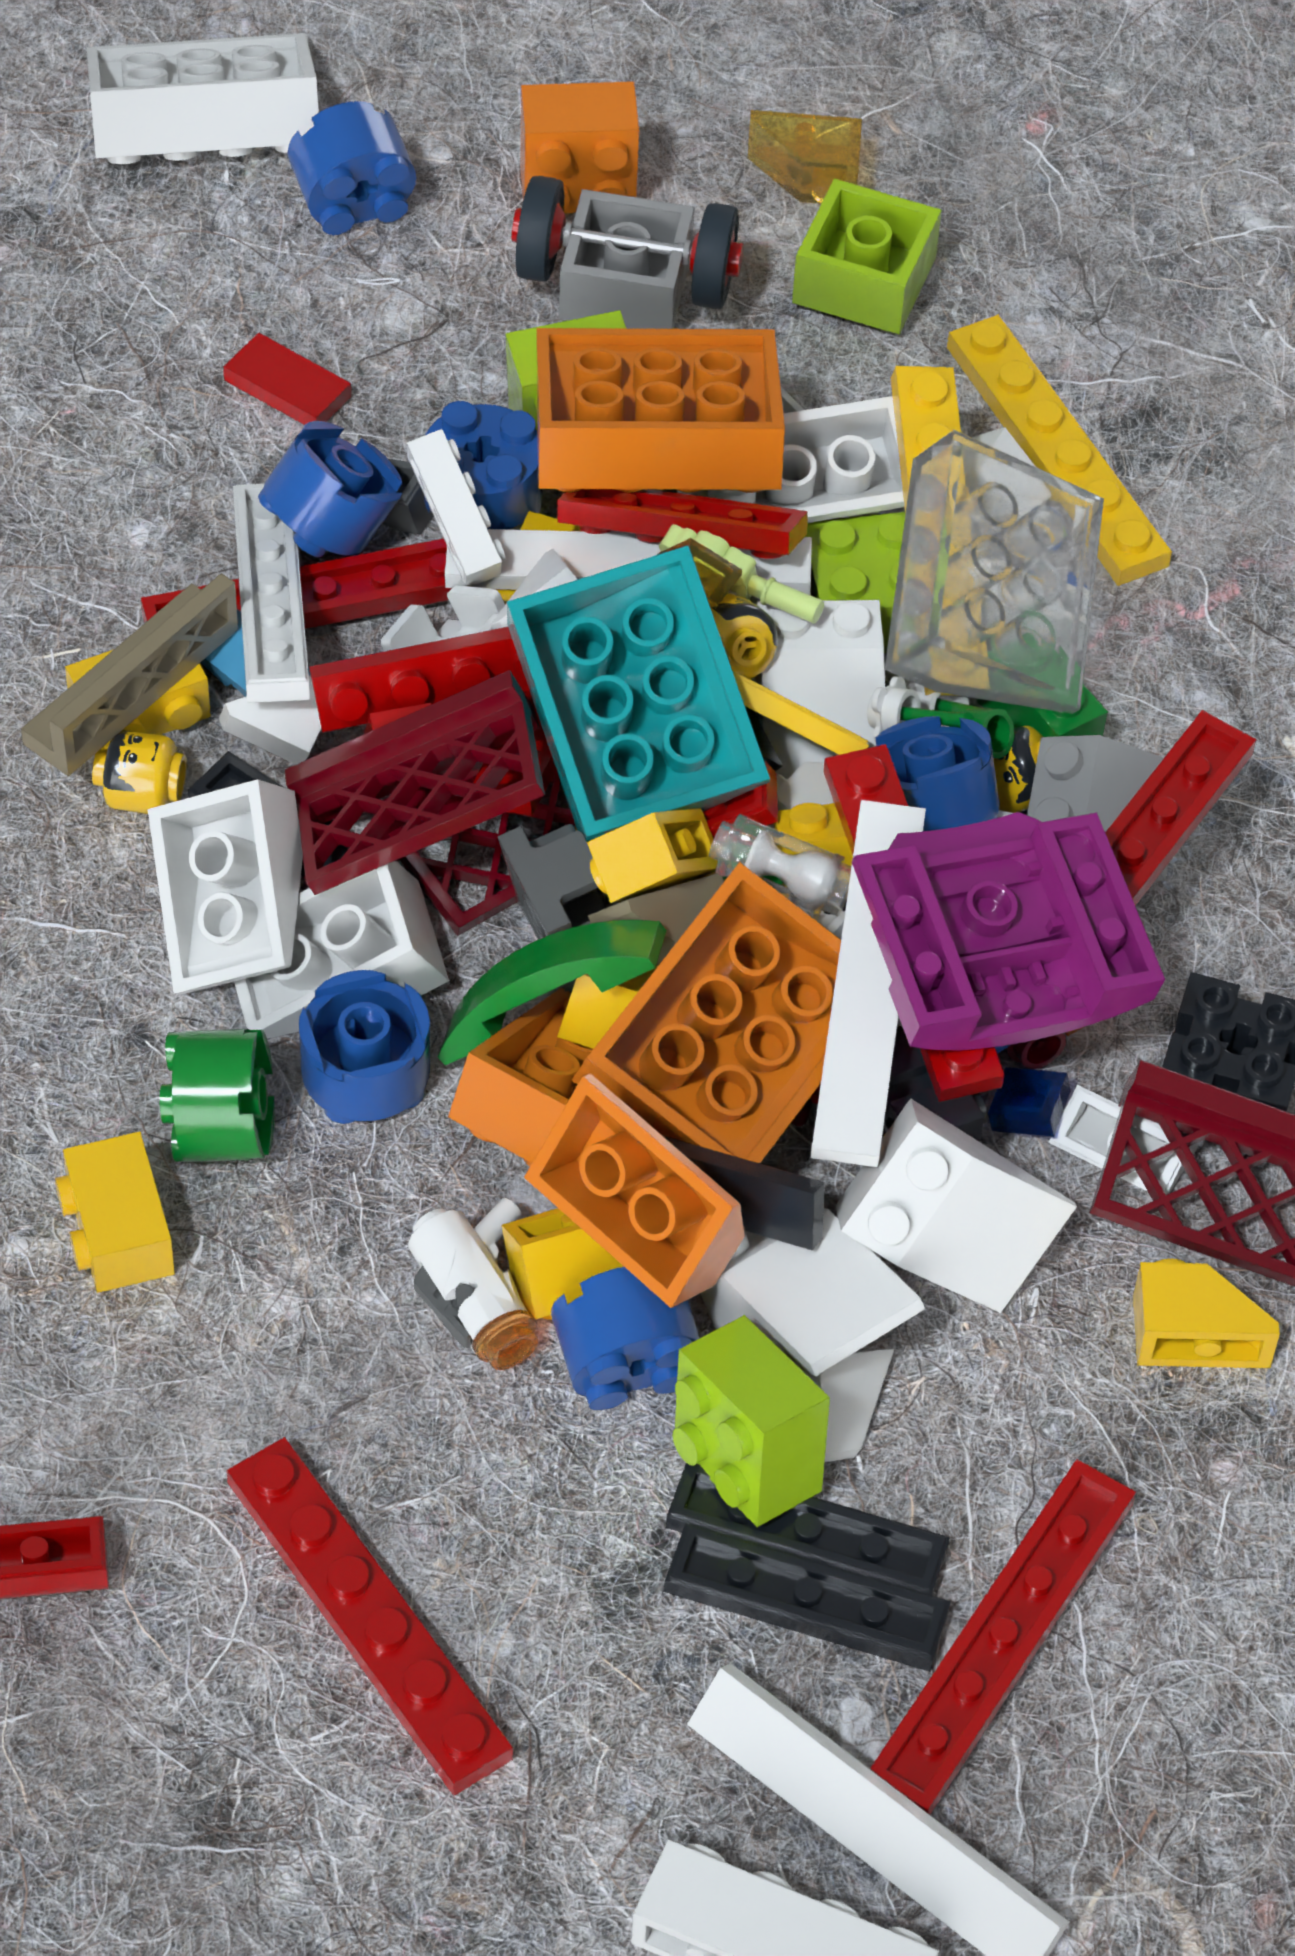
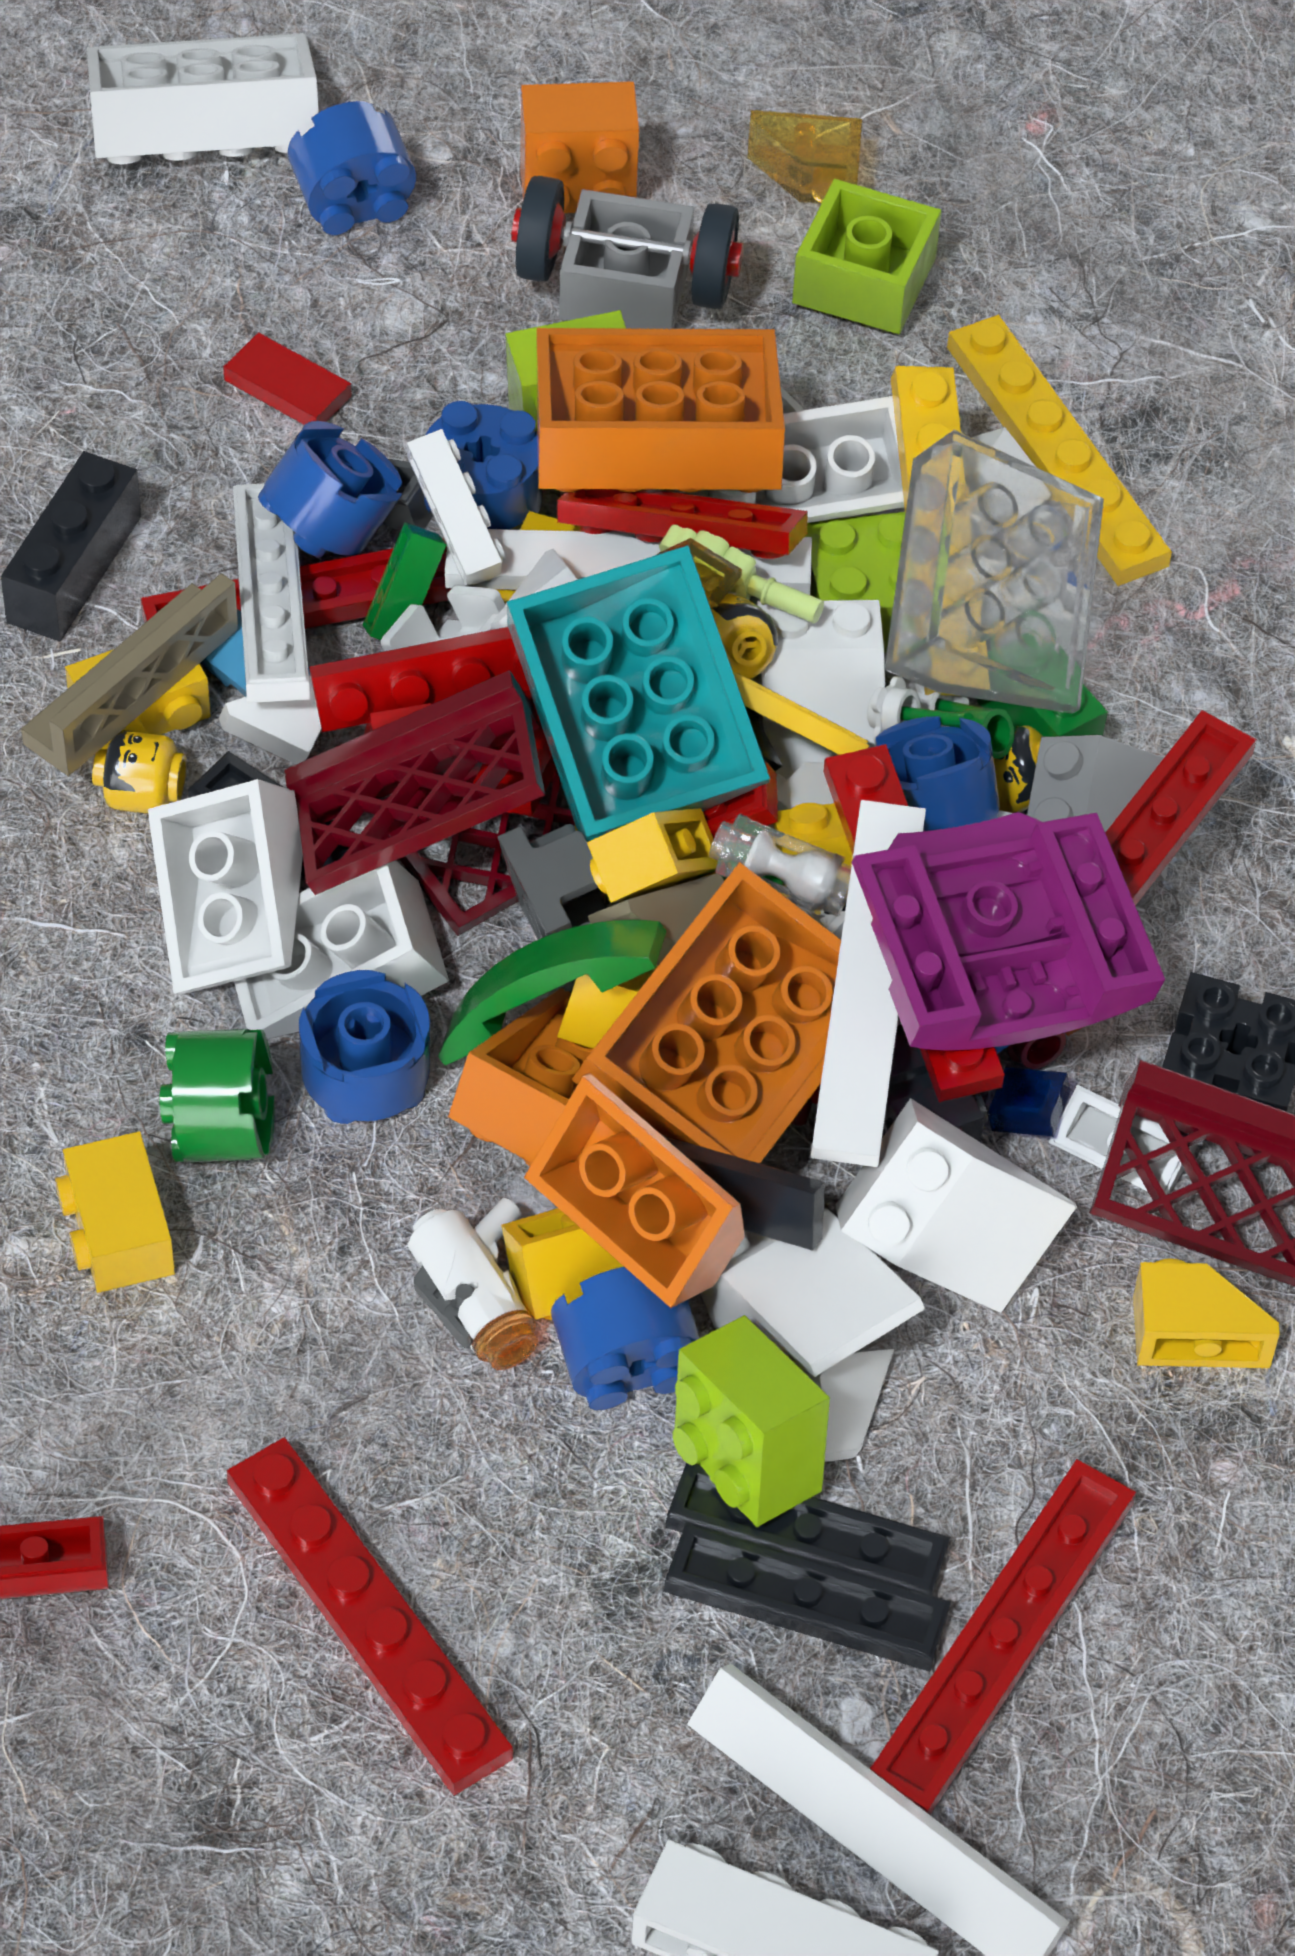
none -> black brick [1,451,141,642]
none -> green piece [363,522,447,640]

